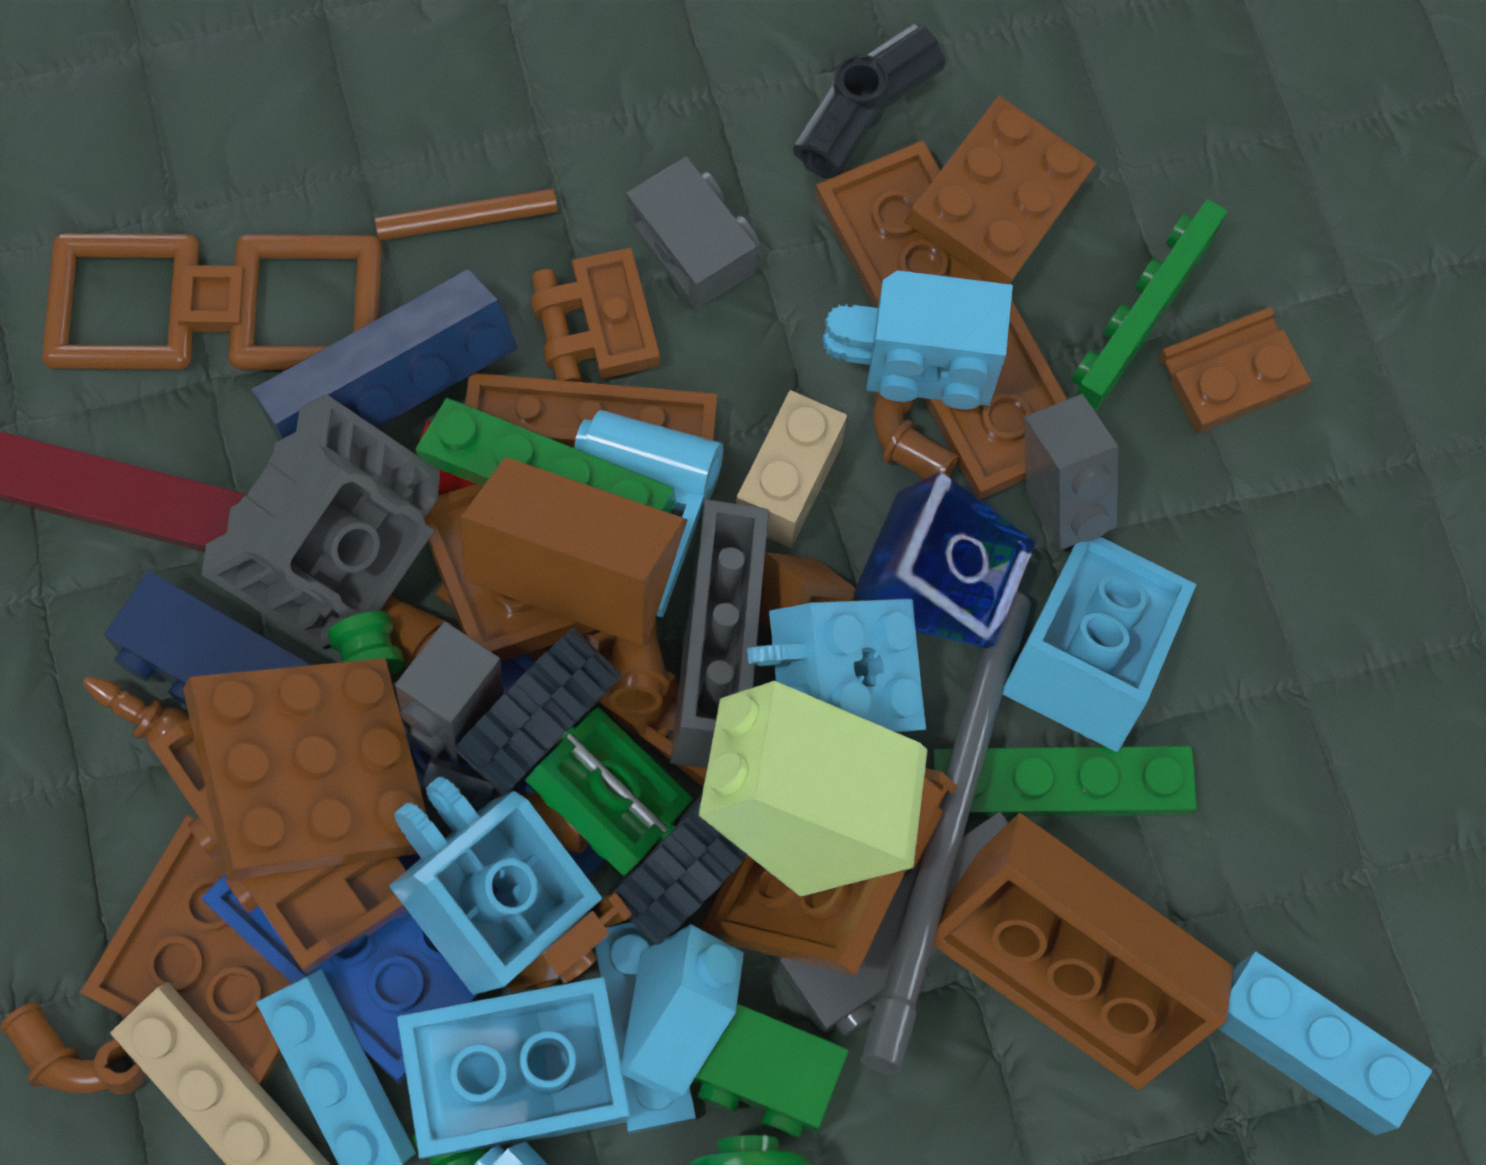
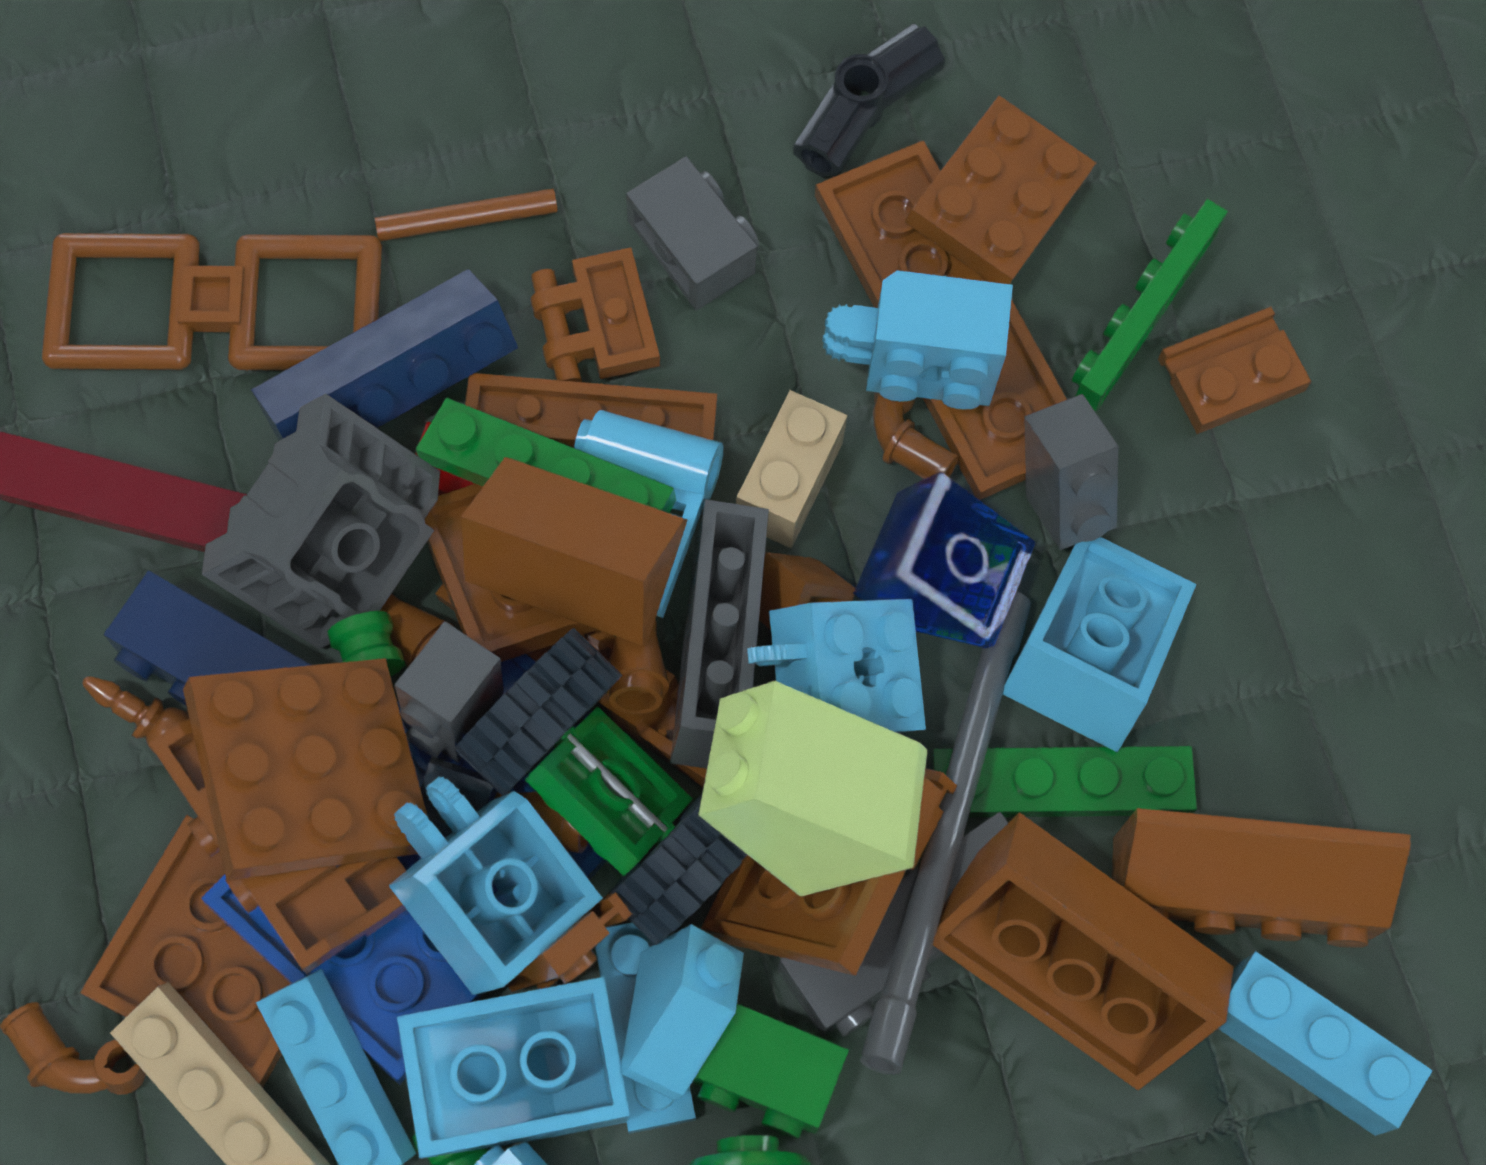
none -> dark orange slope [1112,808,1411,948]

